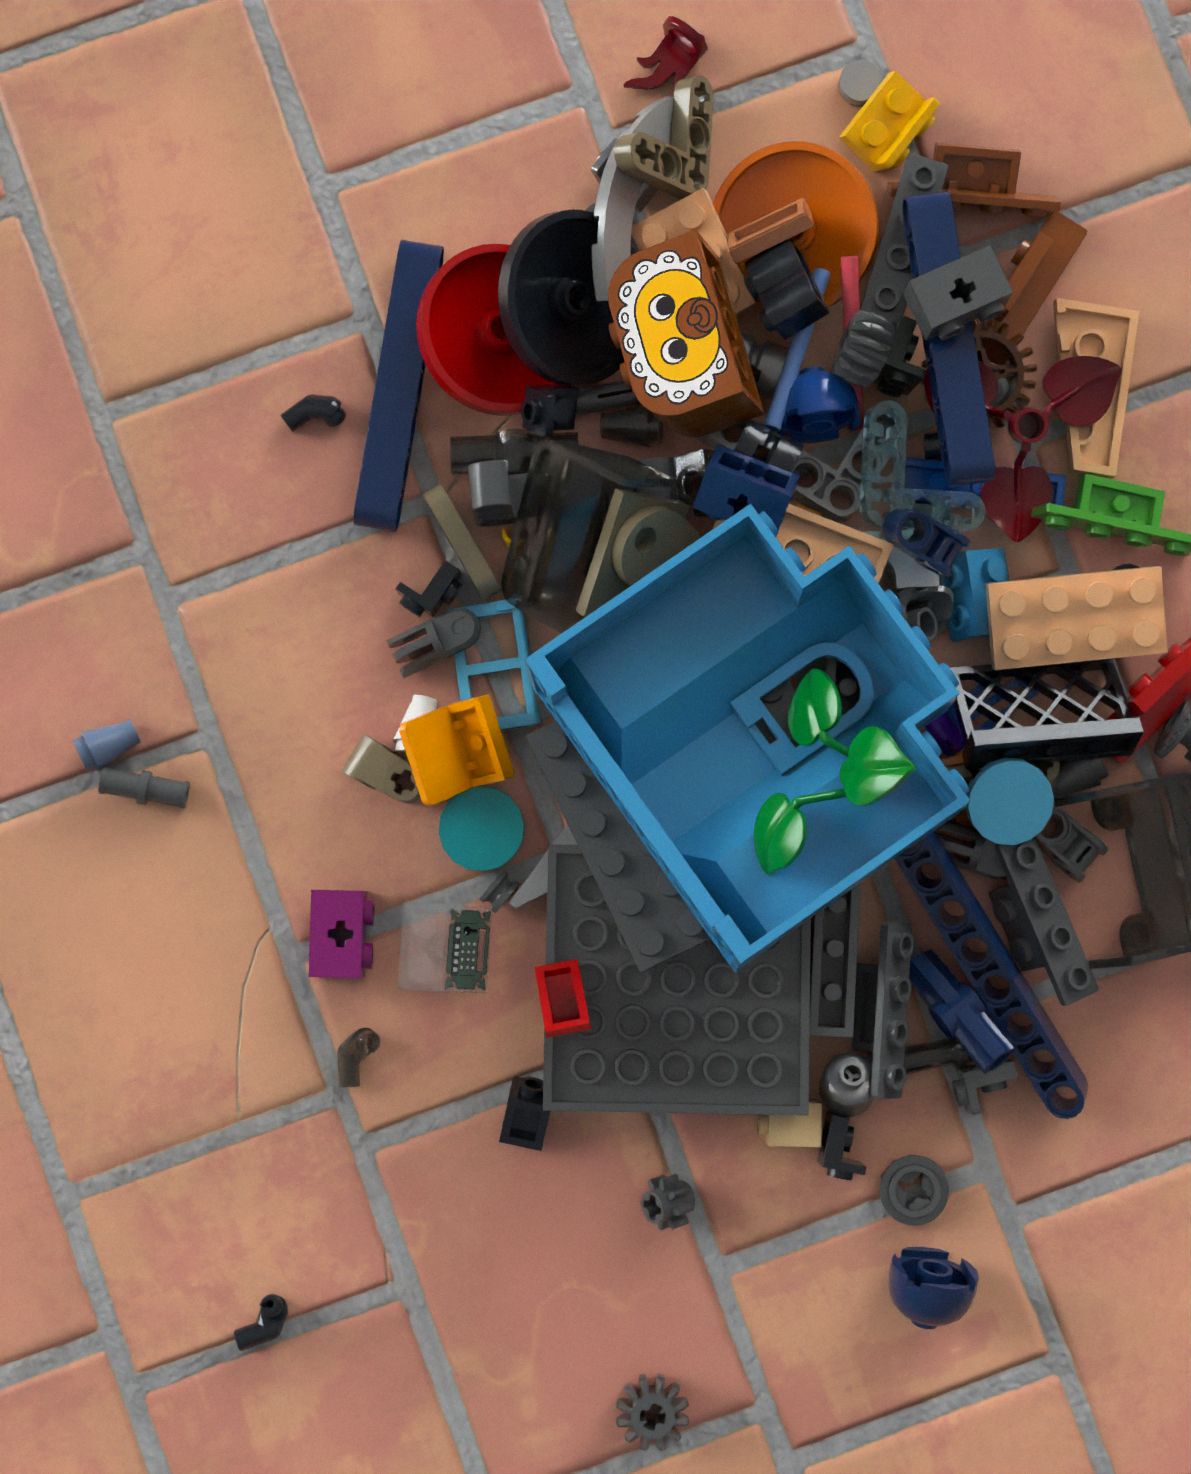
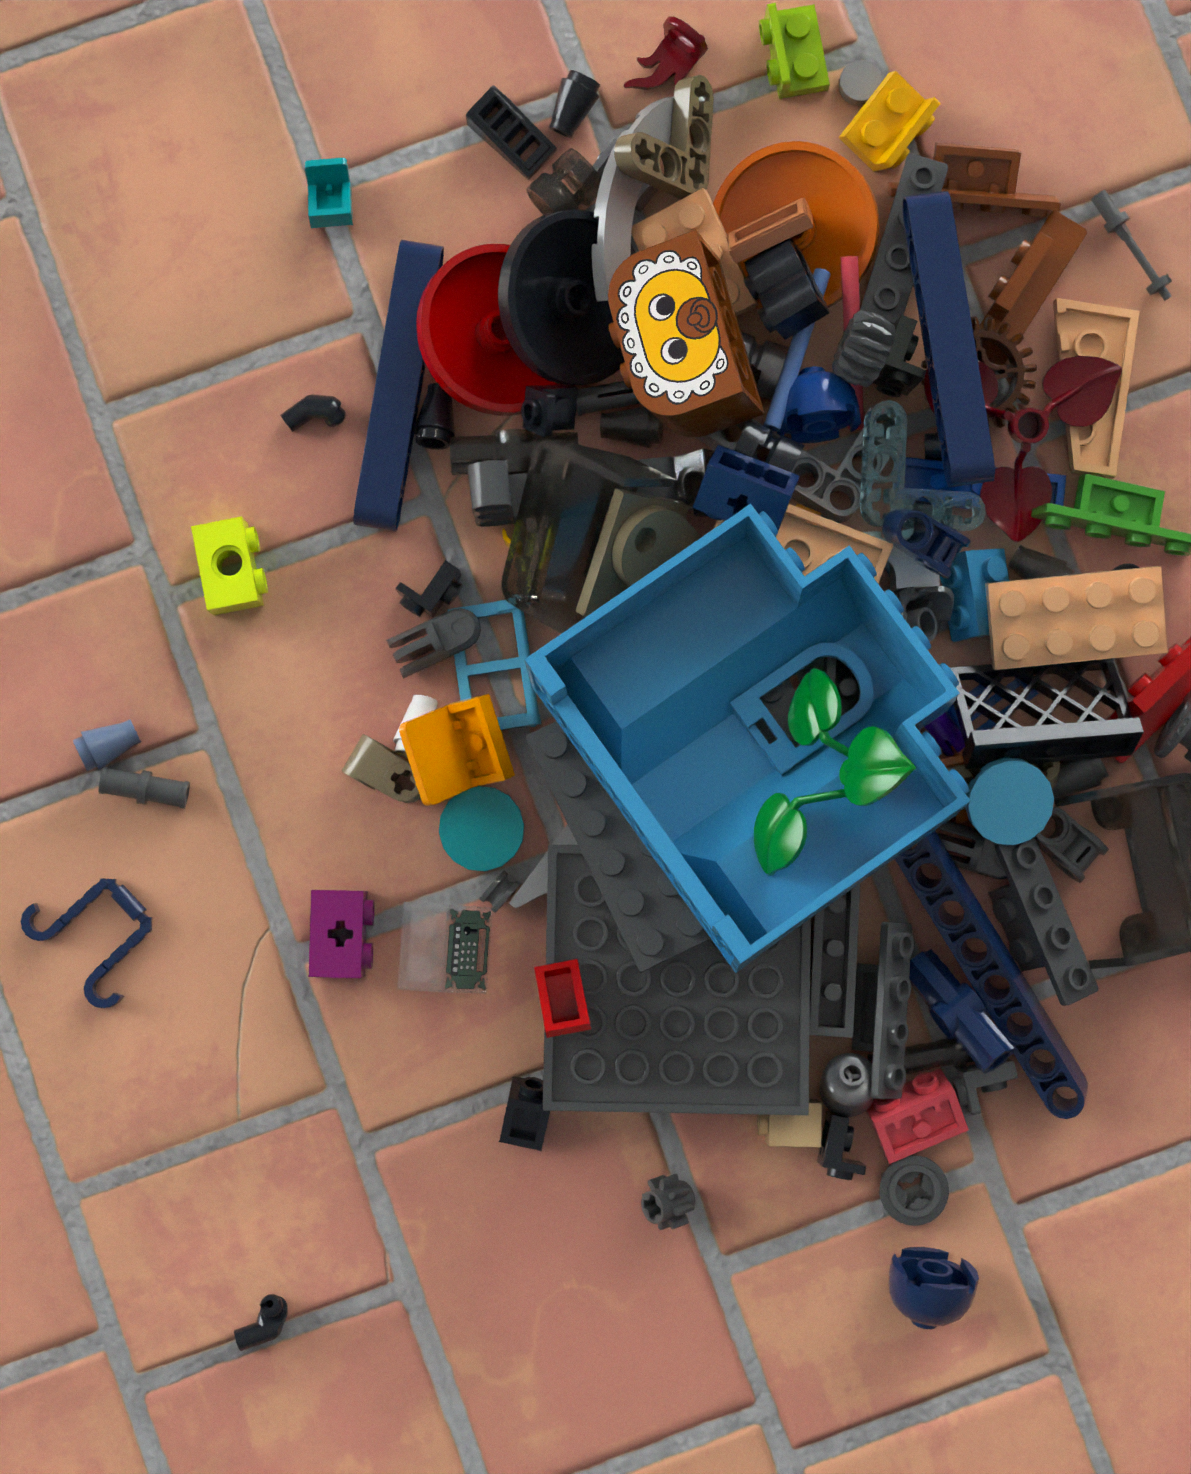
clear smoke arm [337,1027,380,1087] -> none
dark tan beam [422,484,502,601] -> none
dark grey gear [616,1374,689,1451] -> none
dark grey brick [903,245,1013,341] -> none
none -> dark blue piece [21,878,152,1008]
none -> neon yellow brick [191,516,268,615]
none -> teal bracket [305,158,353,228]
none -> black cone [413,383,455,450]
none -> black slope [466,85,557,180]
none -> clear smoke wheel [526,148,601,215]
none -> black cone [549,70,600,138]
none -> lime bracket [759,3,830,99]
none -> coral bracket [866,1069,969,1164]
none -> clear smoke cone [1008,545,1075,579]
none -> dark grey piece [1091,190,1172,301]

